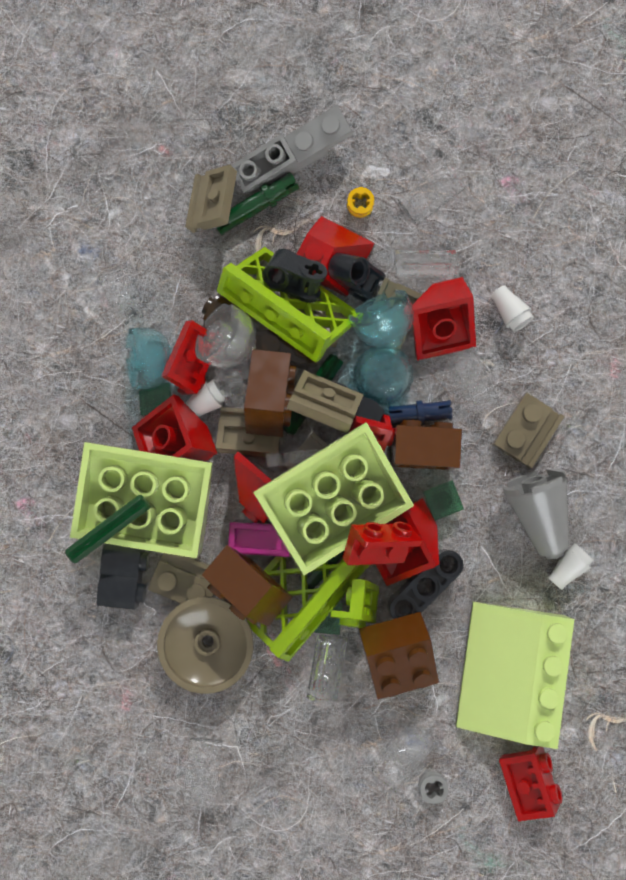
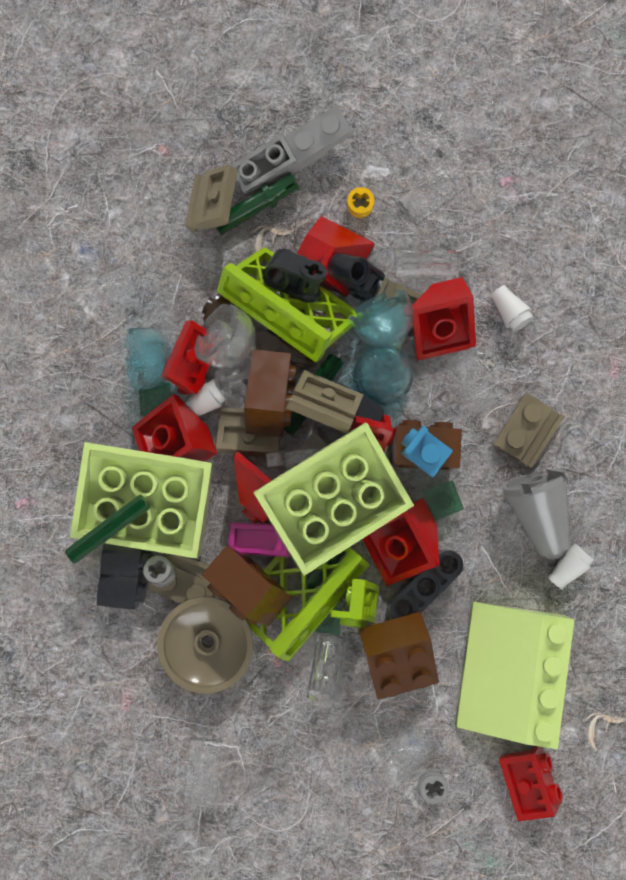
red bracket [343,521,422,566] -> none
dark blue pin [389,400,453,426] -> none
none -> light grey bush [143,555,176,587]
none -> dark azure bracket [401,425,453,477]

